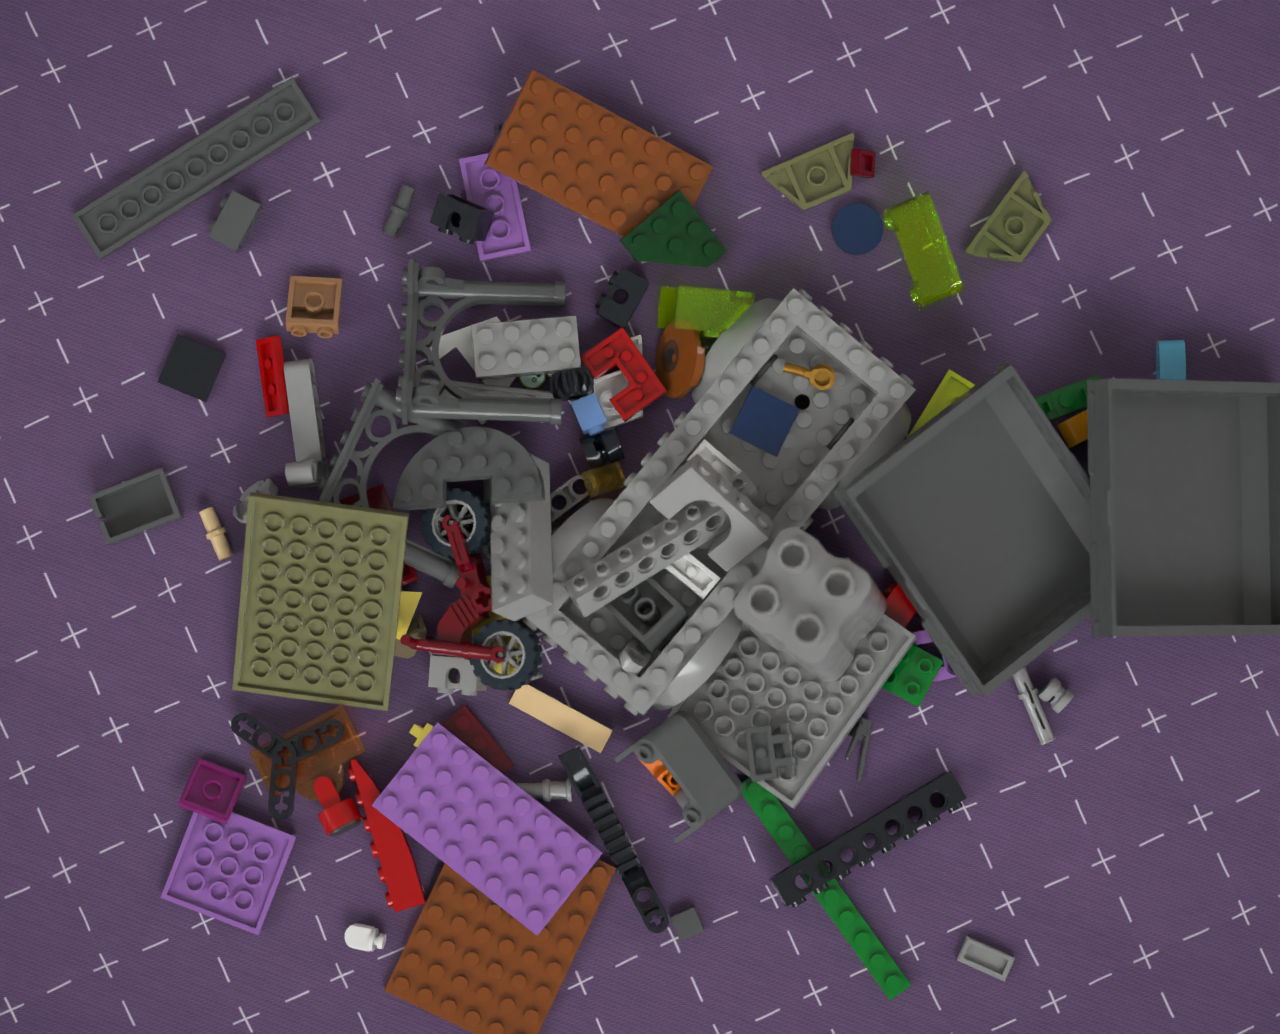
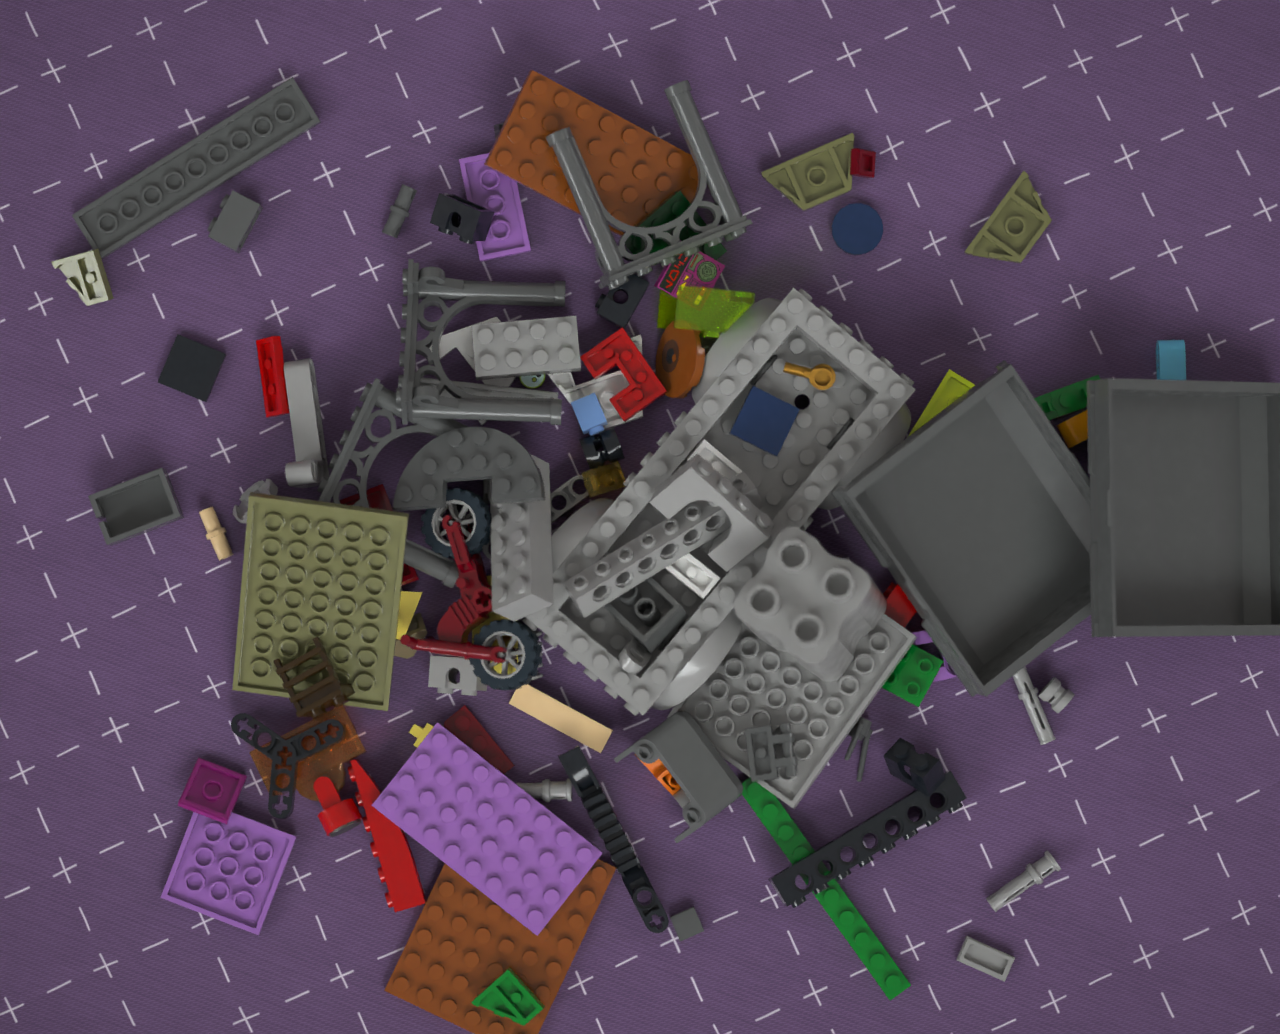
medium nougat plate [285,276,343,338] -> none
white arm [345,924,386,952] -> none
black gear [549,367,594,402] -> none
clear neon green windscreen [883,192,963,312] -> none
none -> wing [51,248,114,306]
none -> dark brown plate [273,637,355,719]
none -> green wing [471,968,545,1026]
none -> dark grey arch [545,80,752,290]
none -> tile [654,240,725,311]
none -> black brick [884,738,946,797]
none -> light grey pin [986,850,1061,912]

